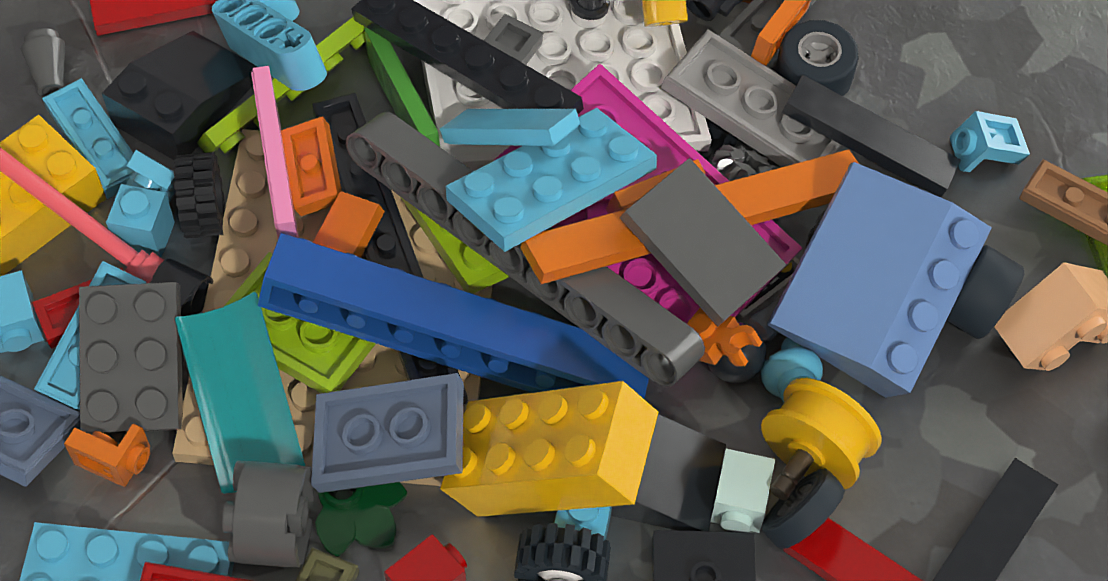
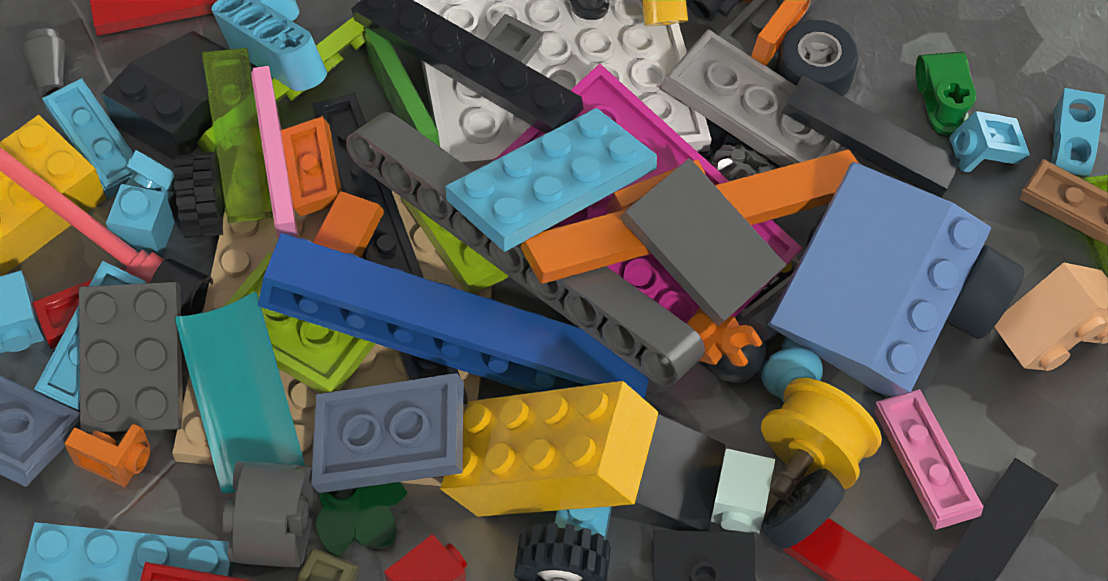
medium azure tile [440,109,580,146] -> none
none -> clear neon green tile [202,48,274,223]
none -> bright pink tile [874,389,983,530]
none -> green piece [915,51,977,136]
none -> medium azure leg [1051,88,1105,177]

